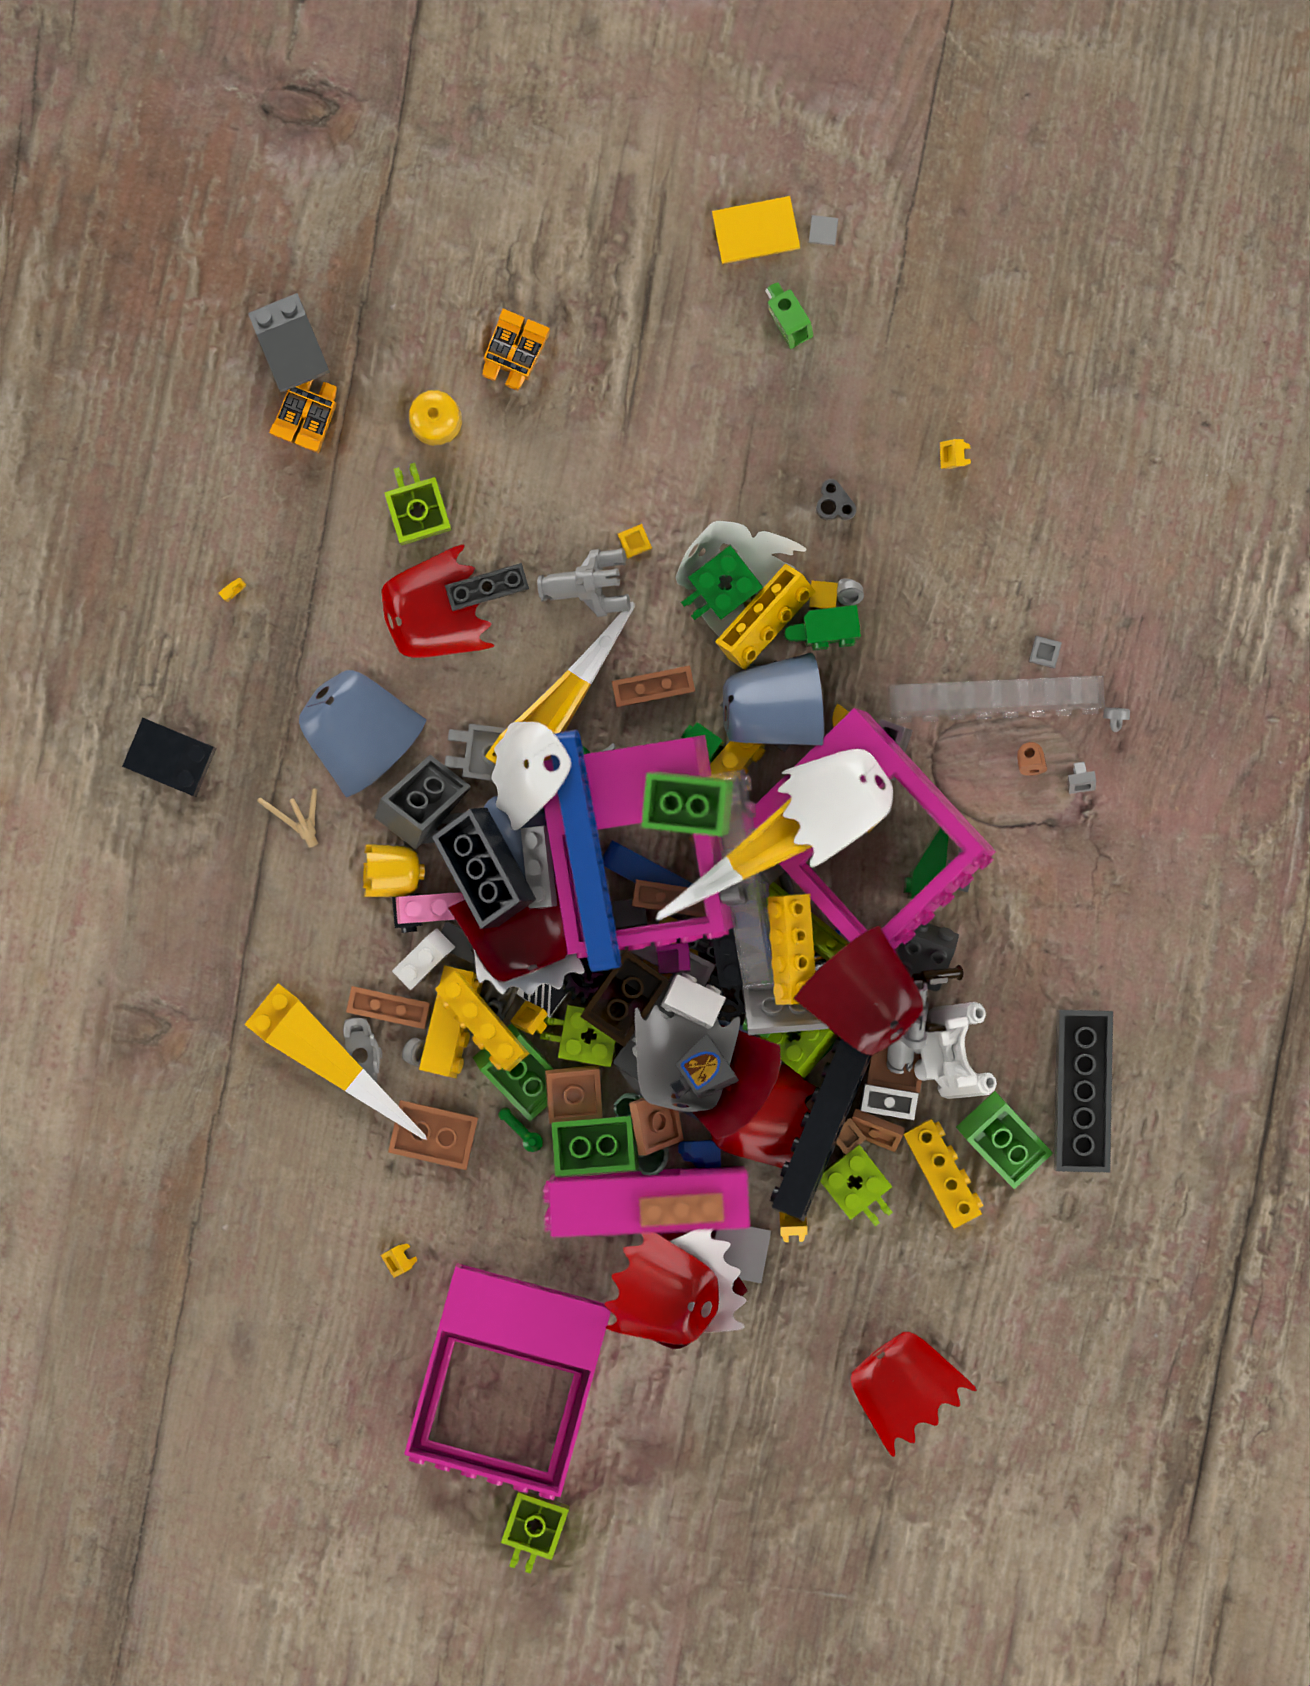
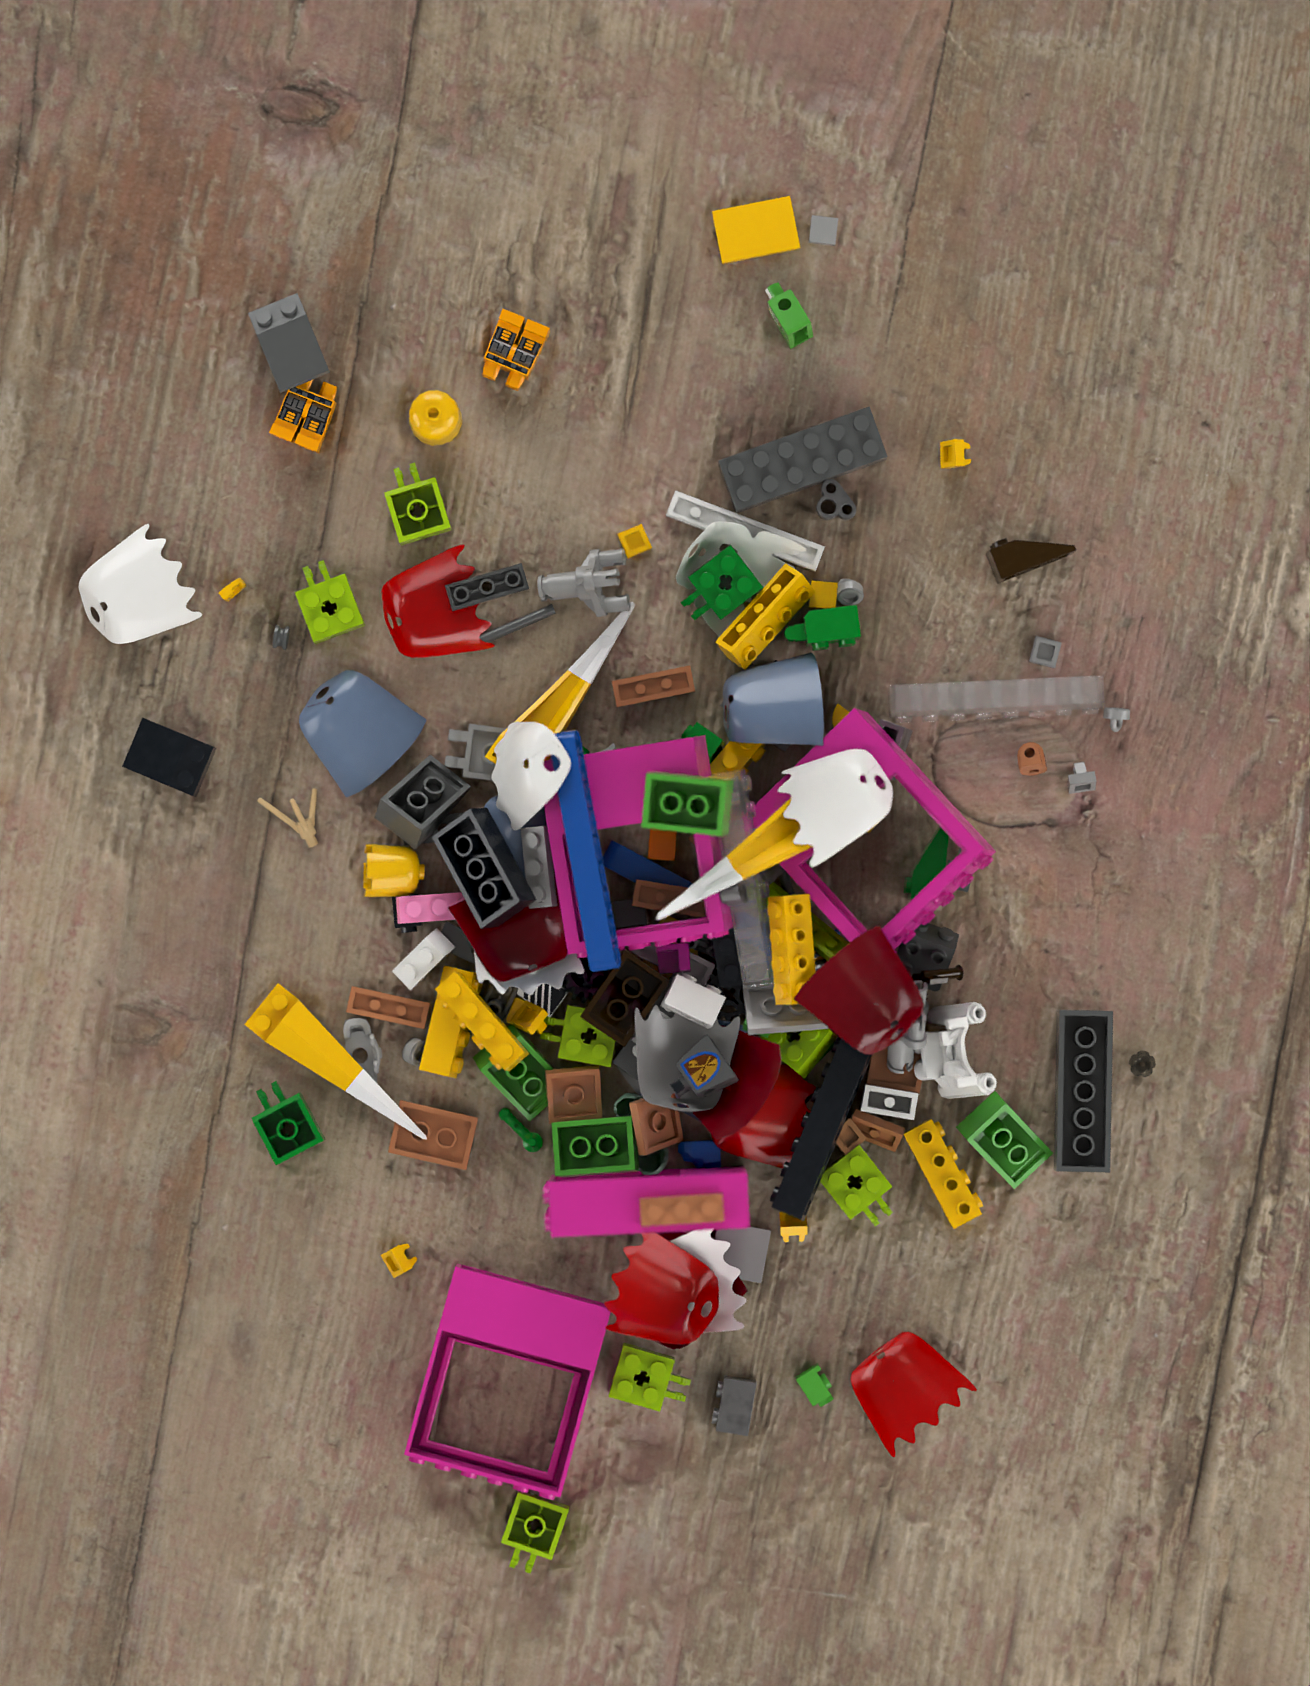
none -> white piece [78,524,202,644]
none -> green hinge [252,1081,326,1165]
none -> dark grey bush [272,624,290,650]
none -> lime hinge [295,560,365,644]
none -> dark grey bar [479,604,556,643]
none -> yellow tile [506,996,525,1025]
none -> lime hinge [608,1343,691,1412]
none -> orange brick [648,828,677,861]
none -> white tile [666,490,825,572]
none -> flat silver brick [712,1375,757,1436]
none -> dark grey brick [718,406,888,513]
none -> bright green brick [795,1363,834,1407]
none -> dark brown slope [986,538,1076,584]
none -> clear smoke plate [1129,1051,1156,1077]

